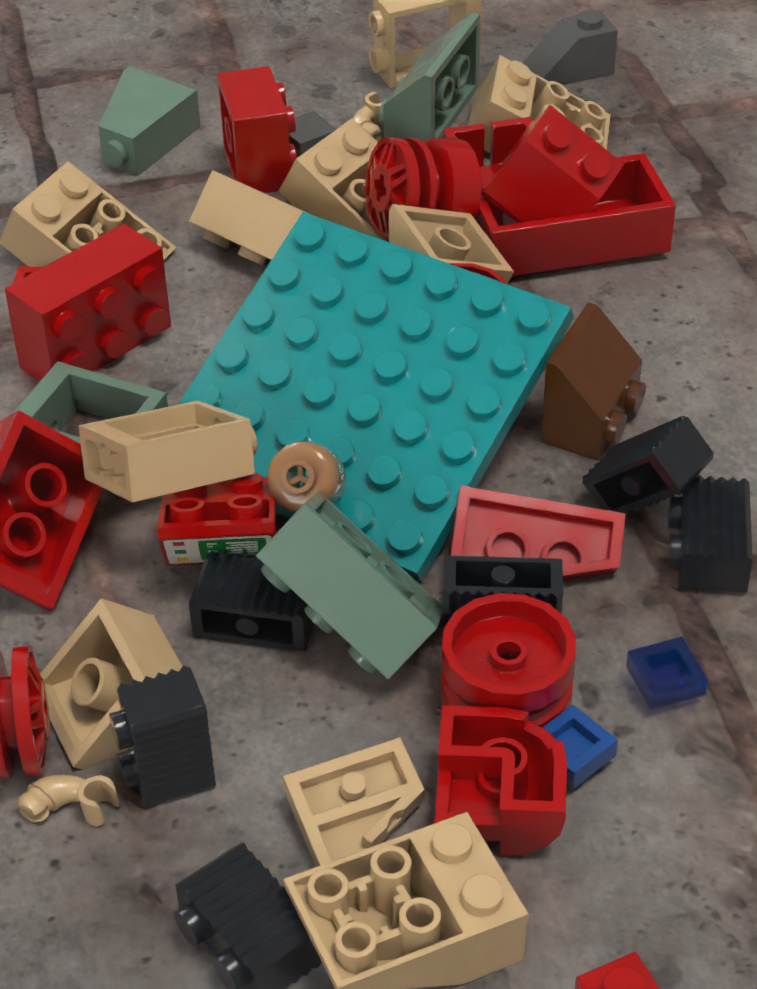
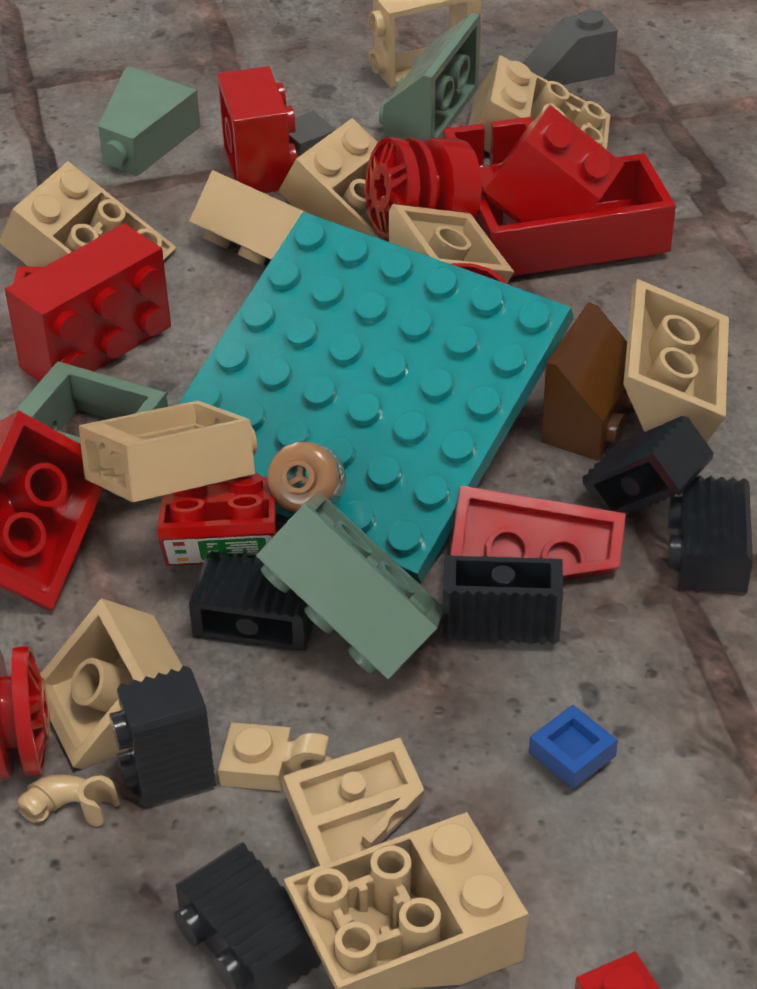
tan arm [353,92,383,142] -> none
red brick [434,705,567,856] -> none
red wheel [441,593,576,727] -> none
clear blue plate [626,637,708,710] -> none
none -> tan plate [218,722,332,791]
none -> tan slope [623,279,729,443]

